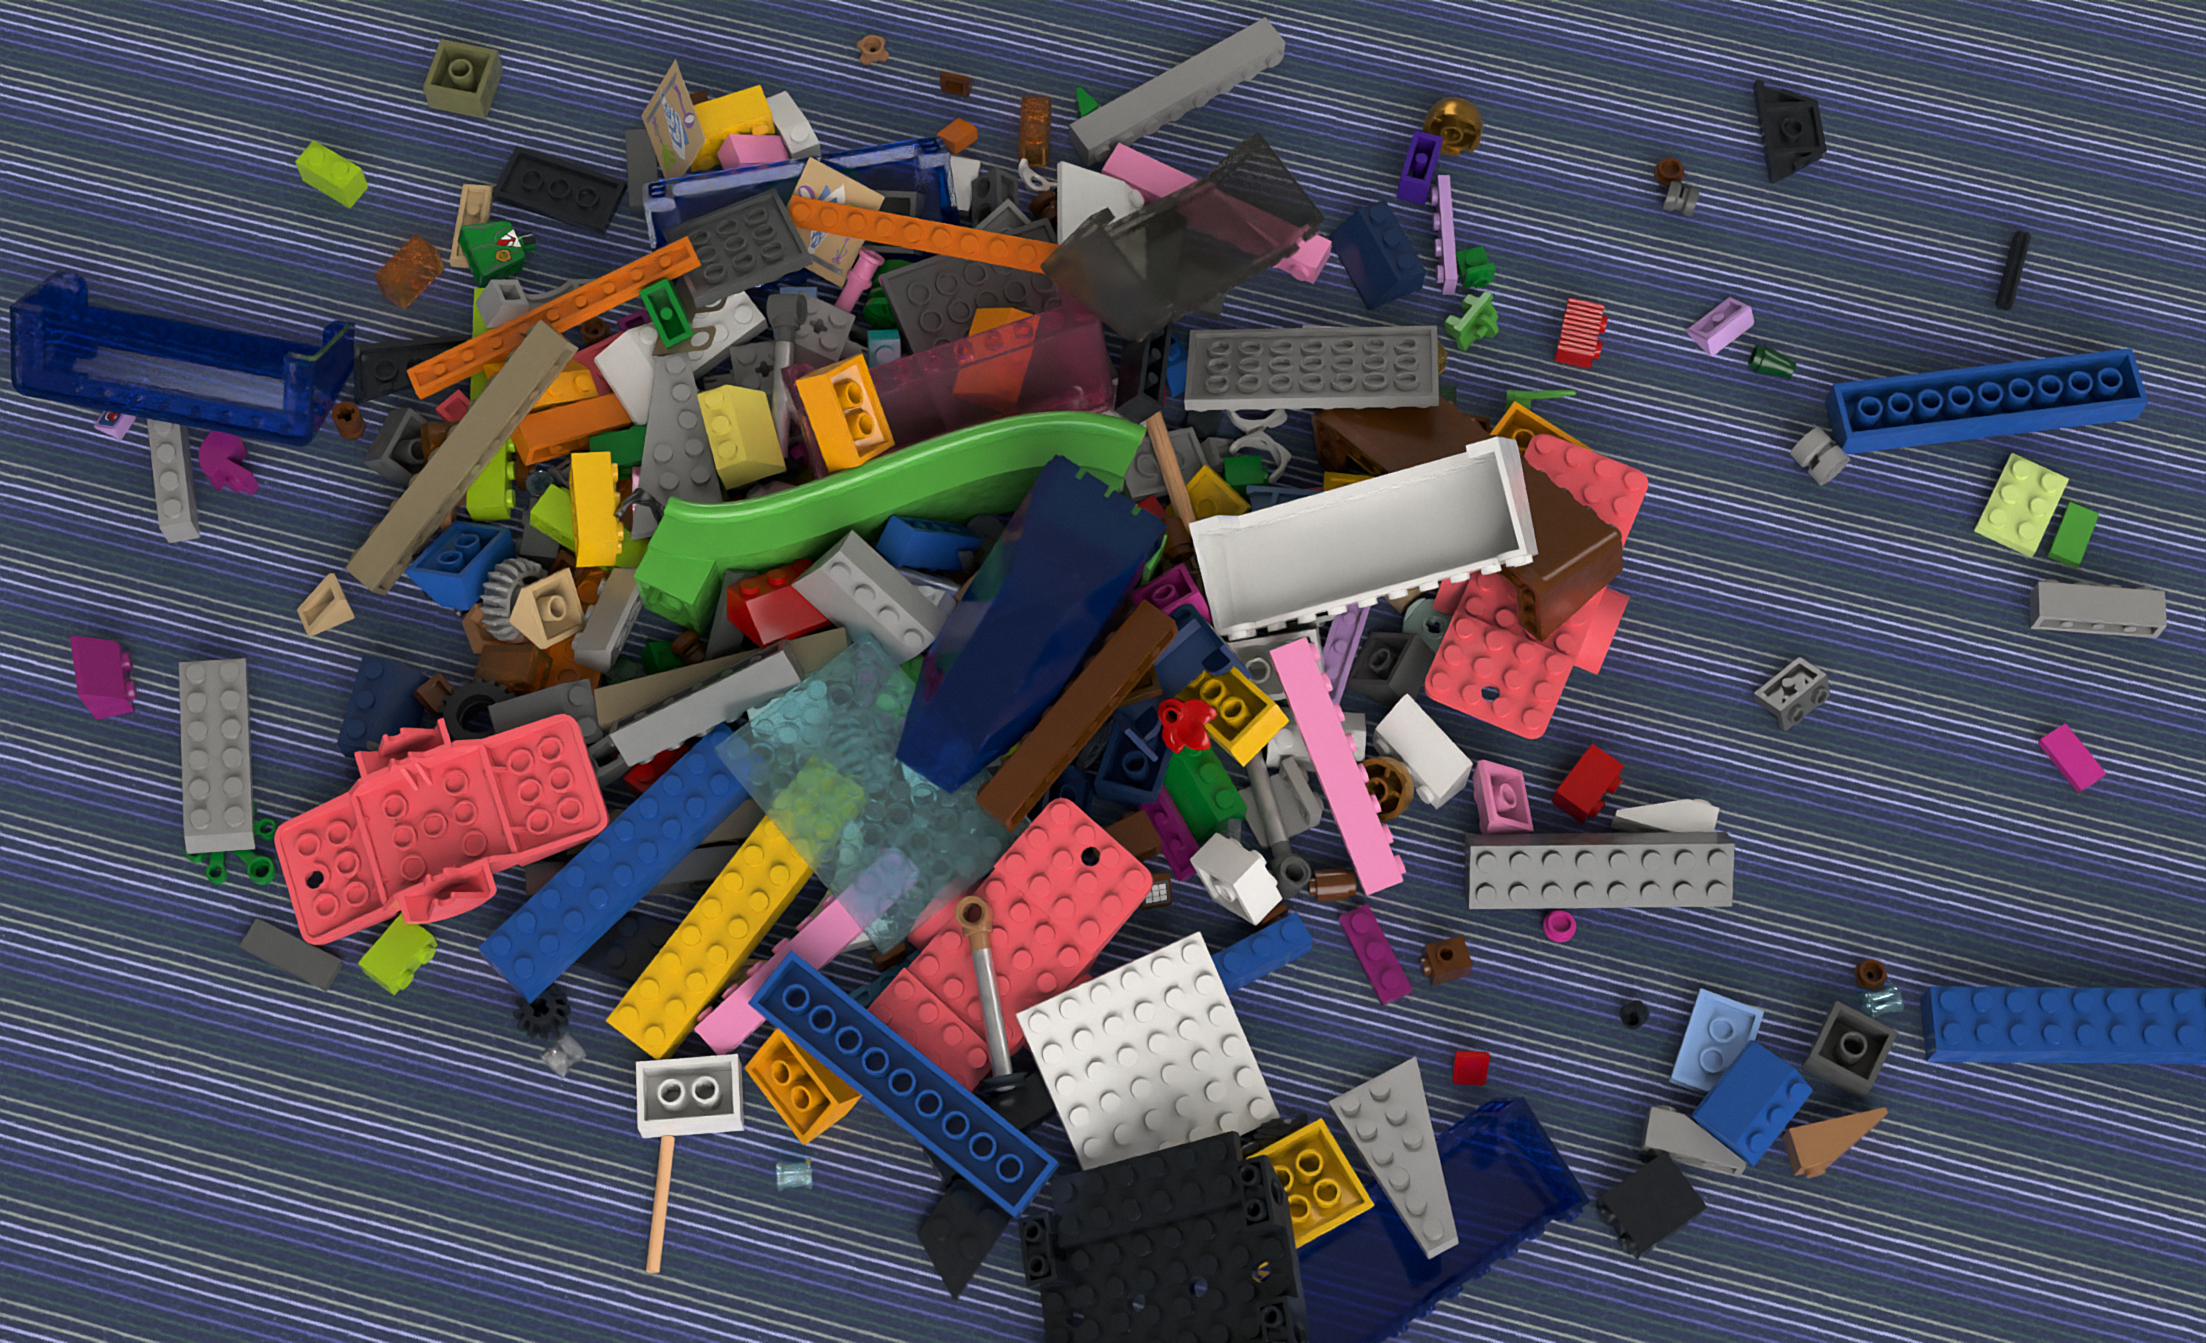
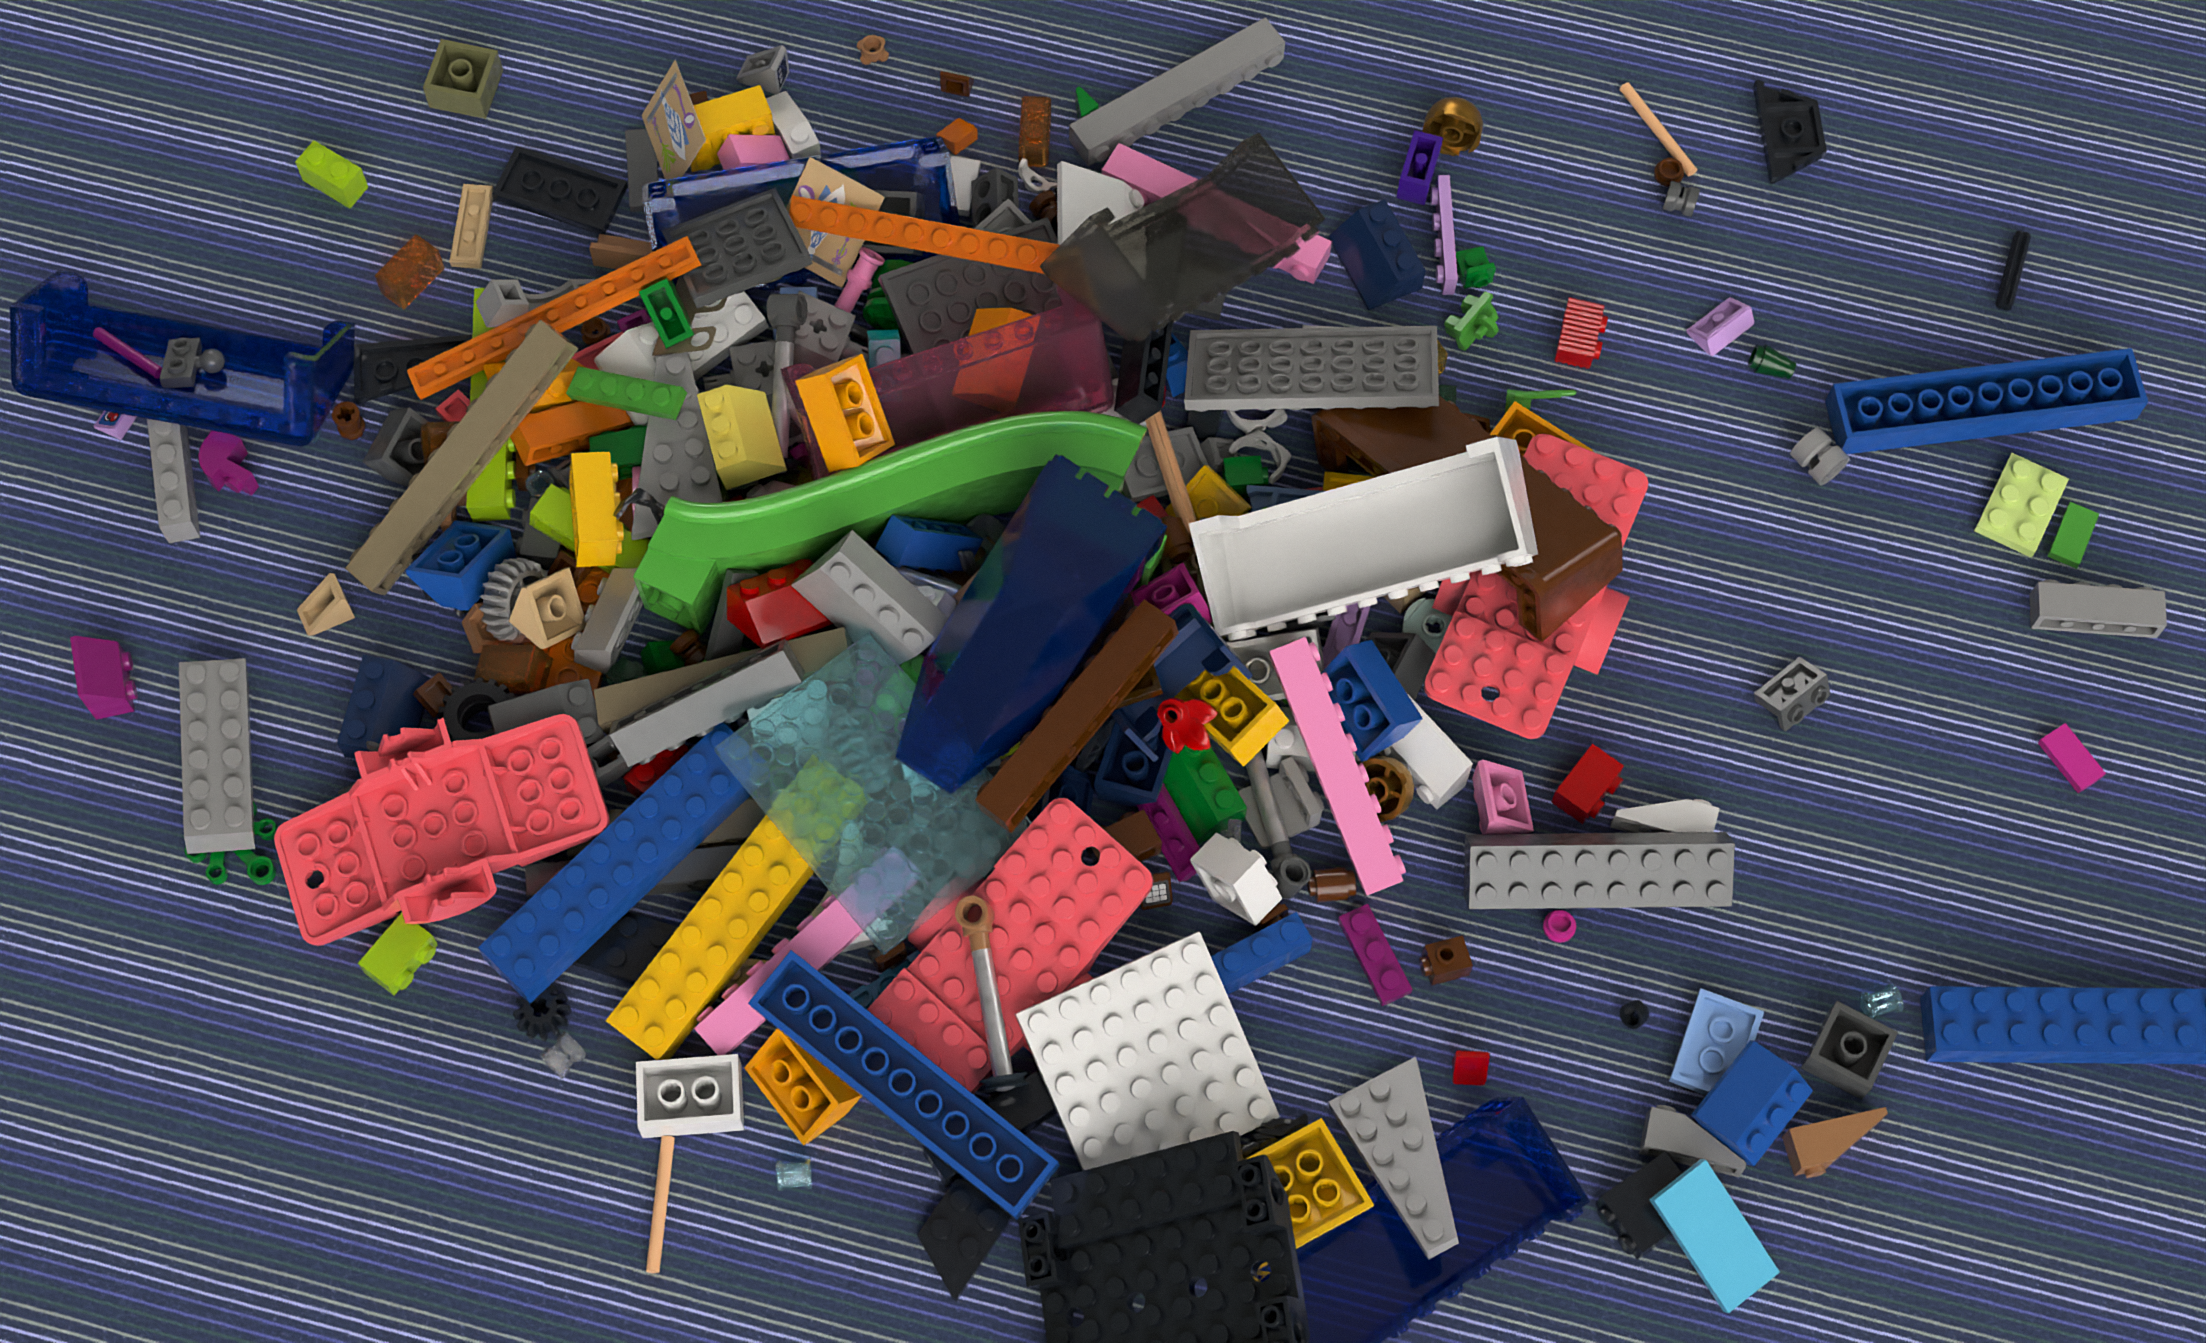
dark grey tile [239,918,344,992] -> none
green torso [458,221,536,288] -> none
reddish brown plate [1854,959,1887,991] -> none
none -> magenta bar [93,327,162,379]
none -> dark grey plate [160,338,225,389]
none -> bright green plate [566,366,687,420]
none -> medium nougat panel [589,234,659,269]
none -> light grey slope [736,45,789,94]
none -> blue slope [1321,640,1423,762]
none -> light nougat bar [1619,82,1697,177]
none -> medium azure tile [1649,1159,1780,1313]

